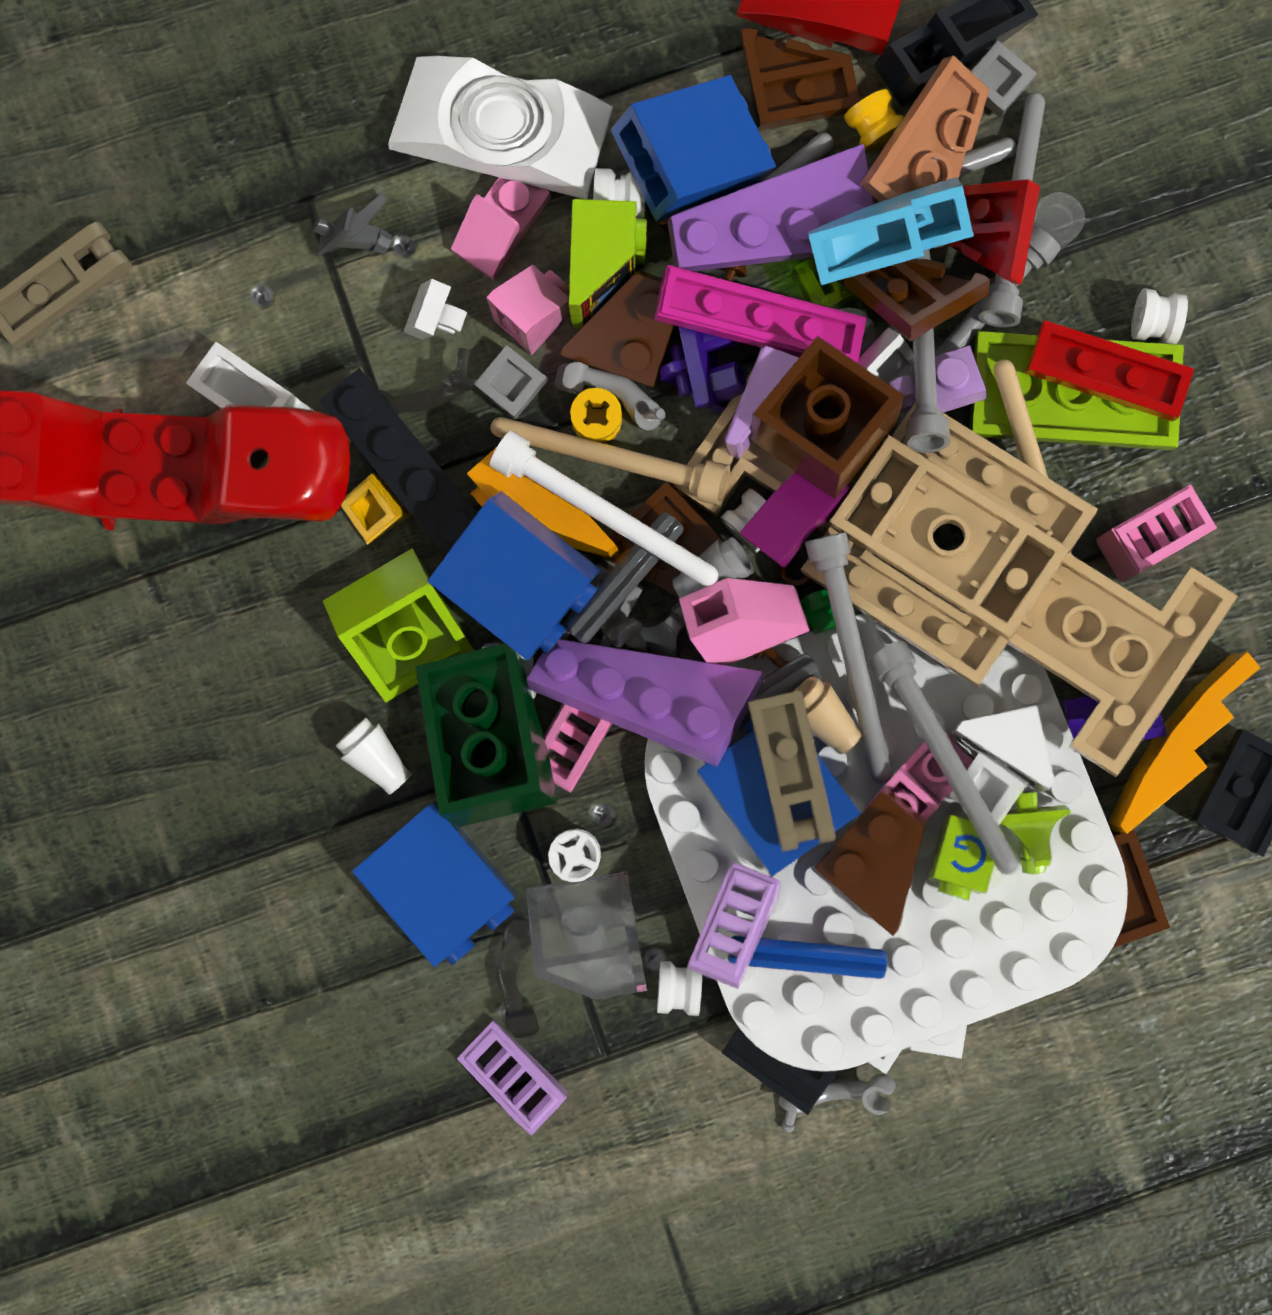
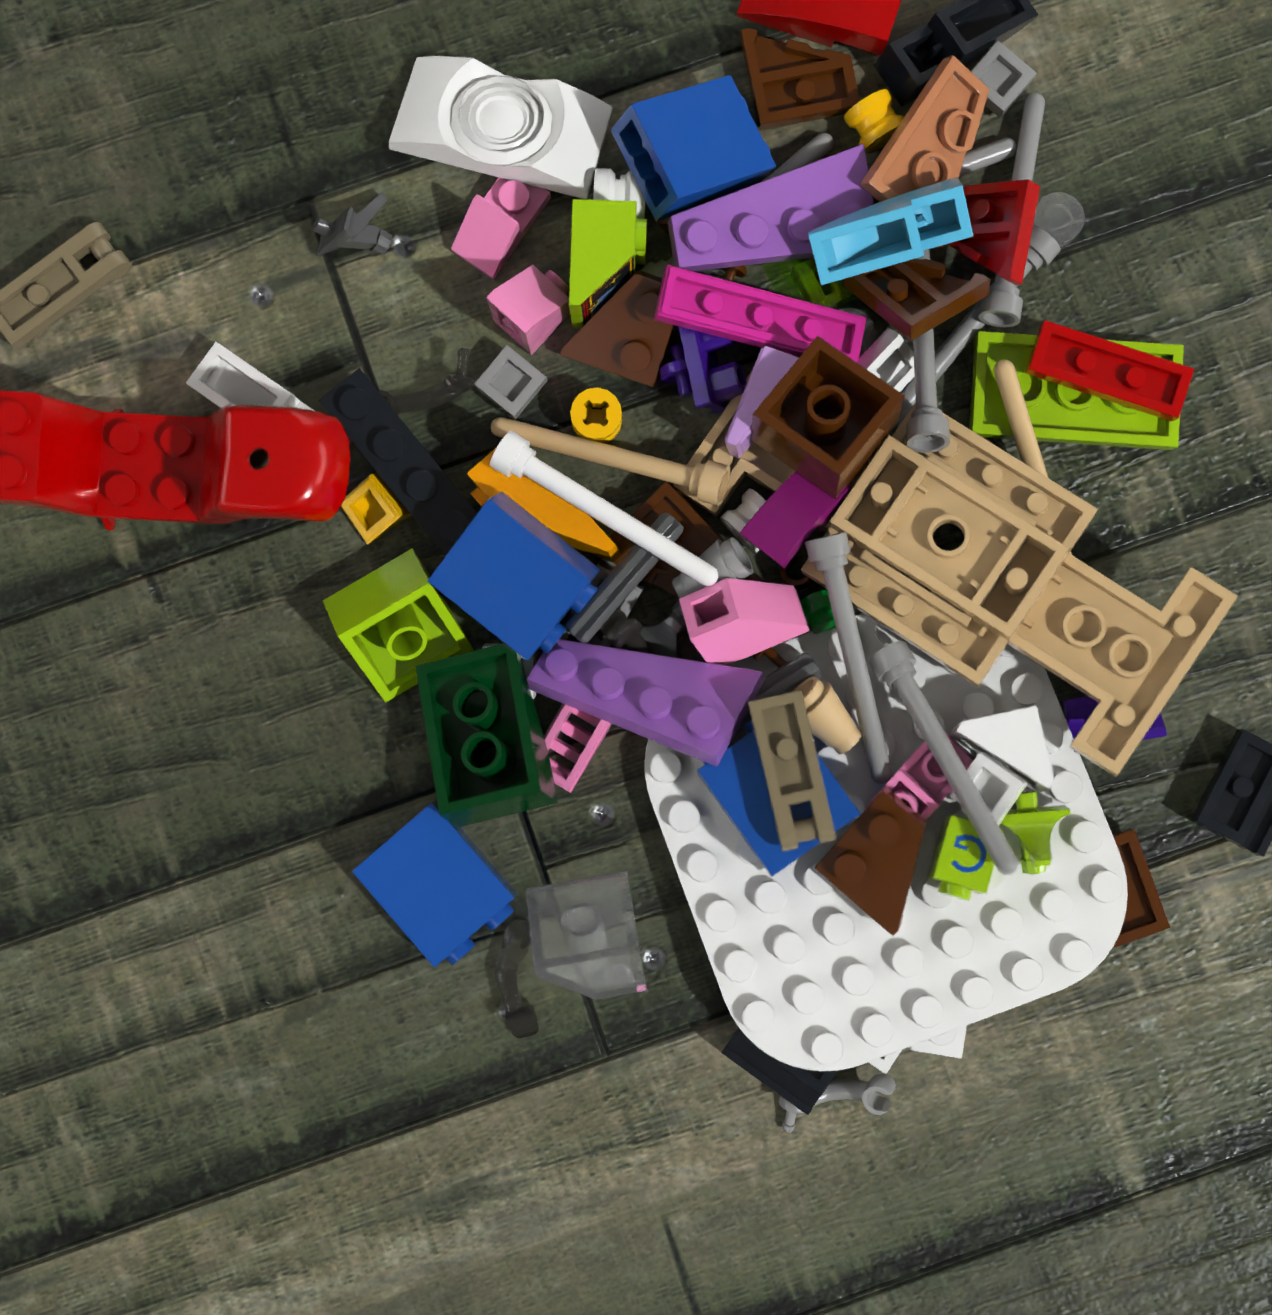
white cone [335,718,412,795] -> none
white tile [404,279,467,340] -> none
lavender slope [457,1019,568,1136] -> none
white wheel [548,828,601,882] -> none
light grey piece [555,362,665,431] -> none
white wheel [657,961,702,1016] -> none
lavender slope [688,862,781,989] -> none
blue axle [728,935,887,979] -> none
lavender plate [889,345,986,413] -> none
bright pink slope [1096,484,1217,582] -> none
light orange slope [1108,652,1261,834] -> none
white wheel [1131,288,1188,344] -> none

